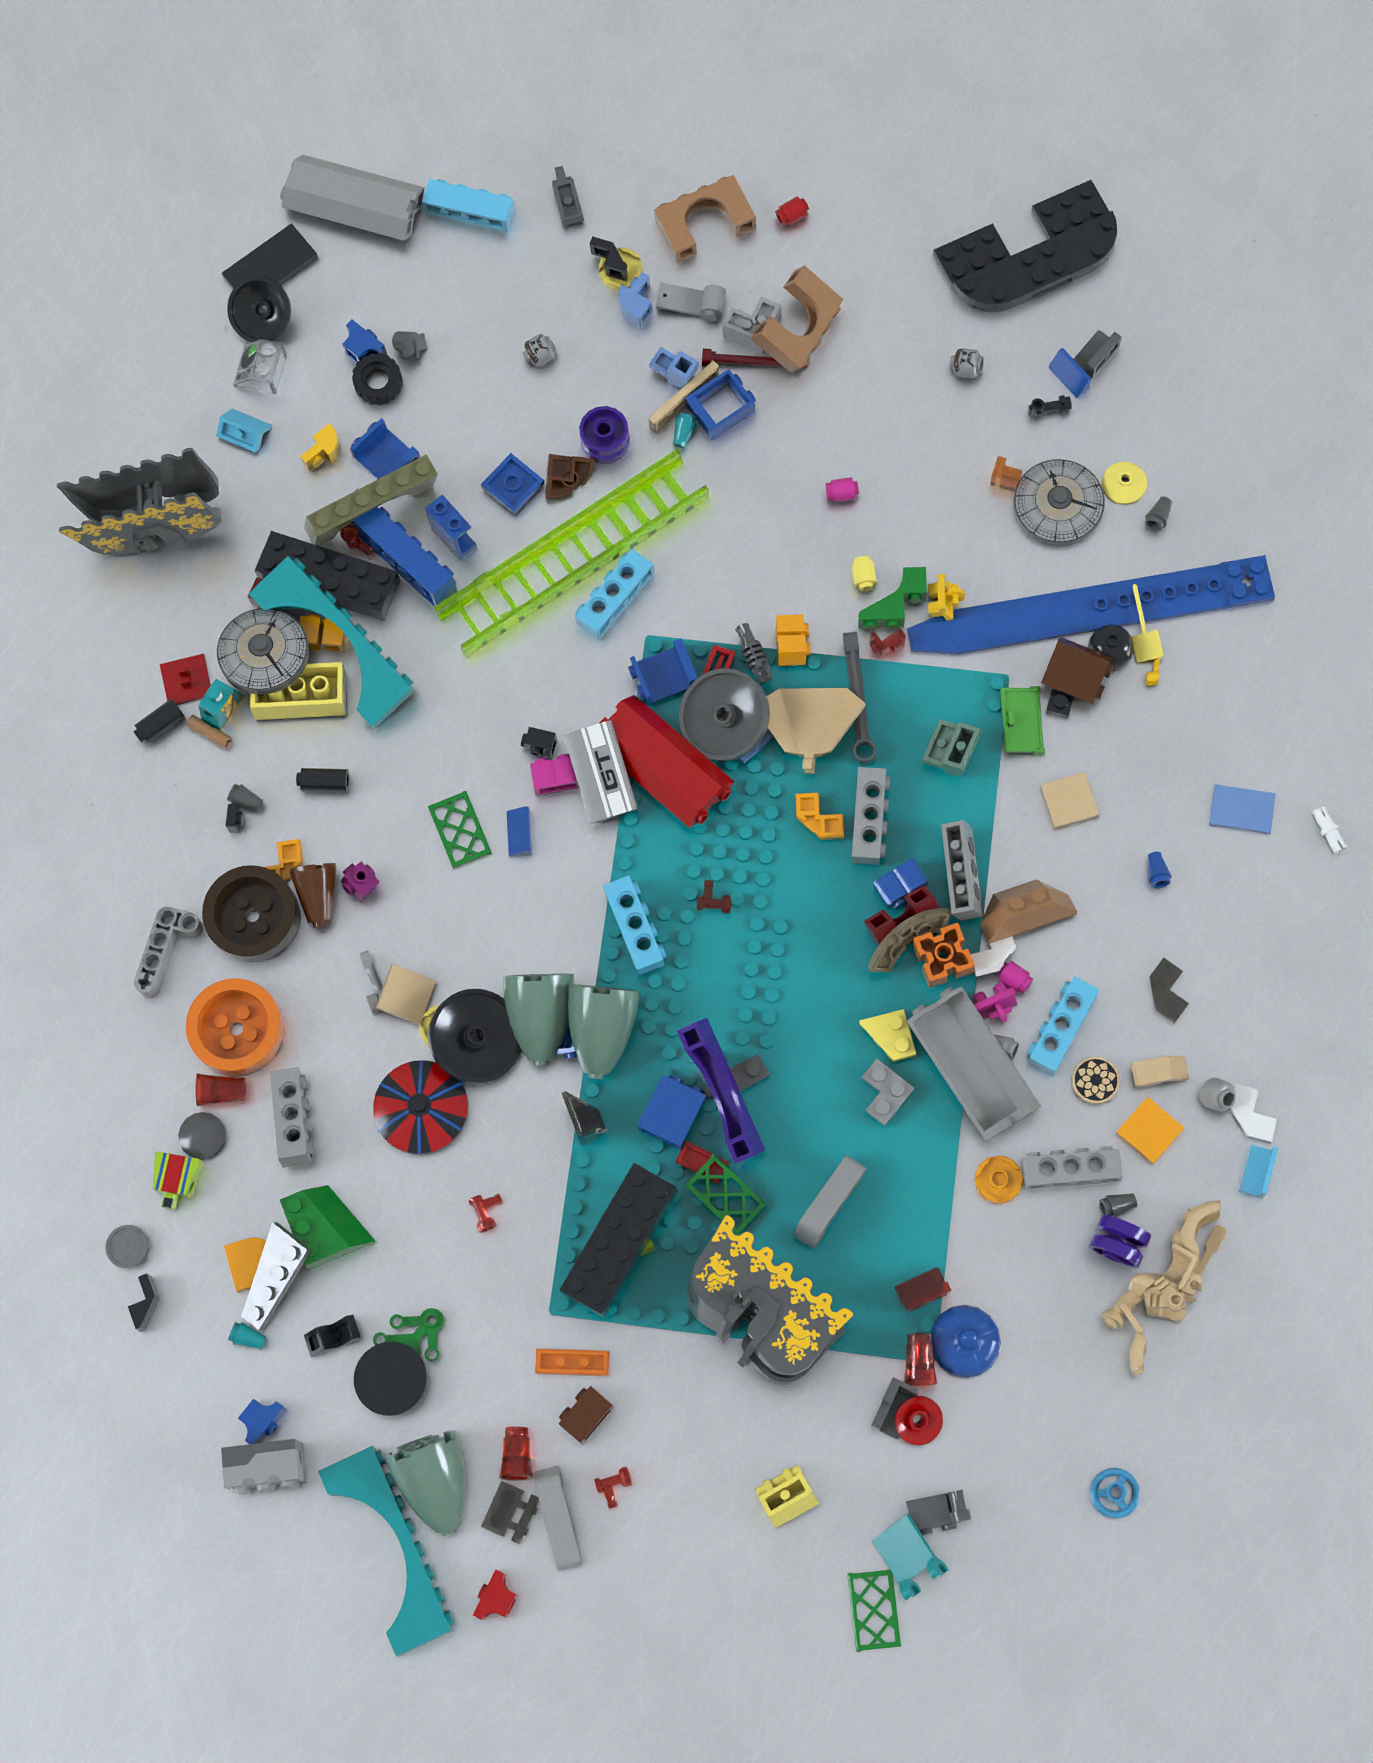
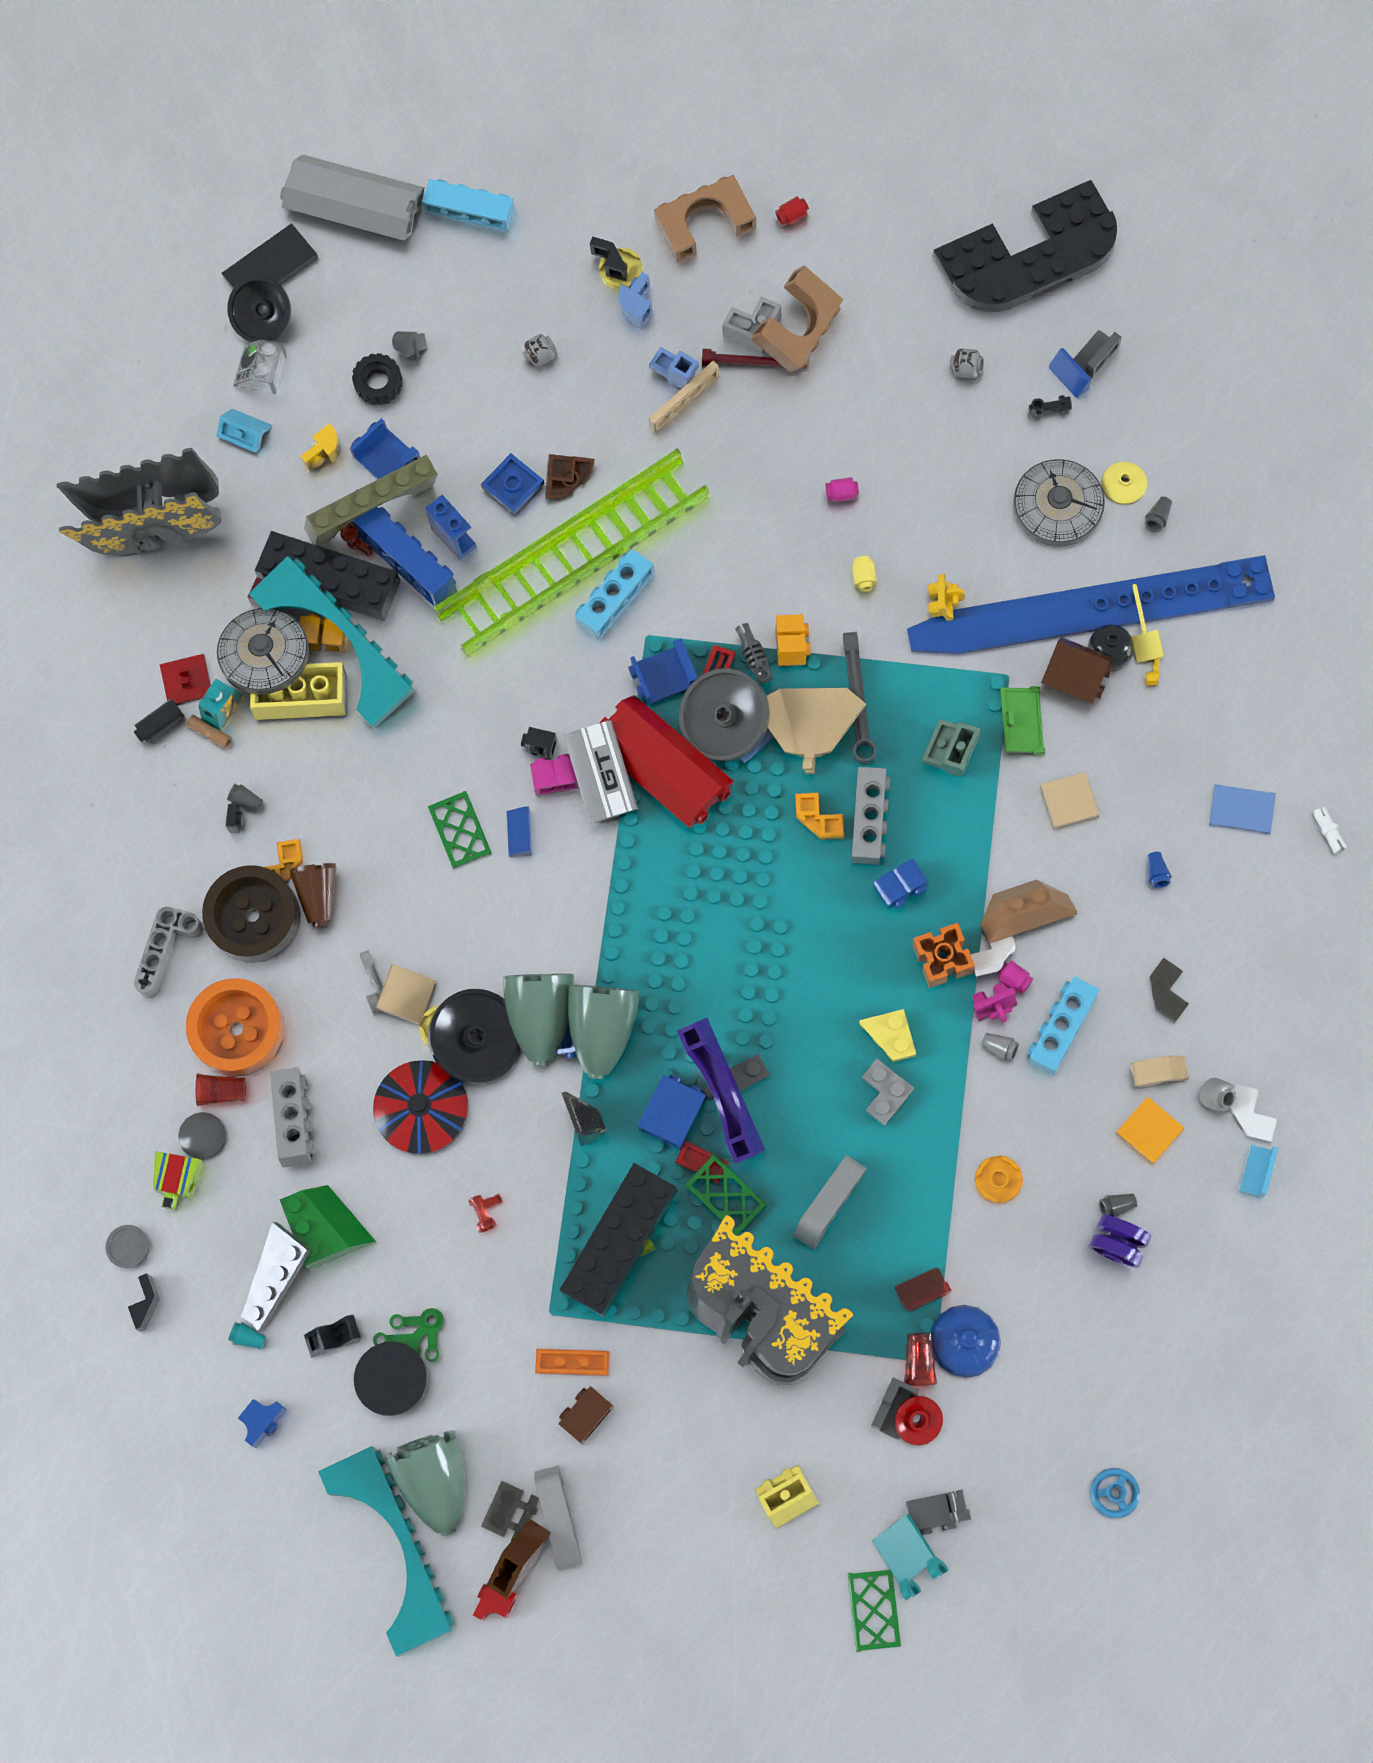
light grey piece [221,1439,306,1495] -> none
light orange tile [224,1237,266,1293] -> none
black brick [296,768,350,792] -> none
magenta brick [341,861,380,902] -> none
blue brick [342,319,387,363] -> none
clear red plant [499,1426,533,1481] -> none
dark grey hinge [552,166,584,226] -> none
dark purple wheel [579,406,630,464] -> none
clear red piece [594,1466,632,1509] -> none
medium azure brick [603,875,667,976] -> none
light grey door [656,282,726,321] -> none
teal cone [673,413,697,448] -> none
blue window [685,369,756,440] -> none
clear red piece [697,880,731,914] -> none
green arch [858,567,927,630] -> none
dark red arch [864,885,939,947] -> none
dark tan tile [867,908,951,972] -> none
clear red bracket [869,628,906,658] -> none
light grey panel [907,986,1041,1142] -> none
light grey brick [941,820,983,921] -> none
clear orange panel [990,456,1022,492] -> none
light grey brick [1021,1146,1123,1190] -> none
black plate [1046,689,1074,719] -> none
tile [1072,1057,1120,1105] -> none
tan piece [1100,1200,1227,1376] -> none
none -> reddish brown brick [487,1519,551,1599]

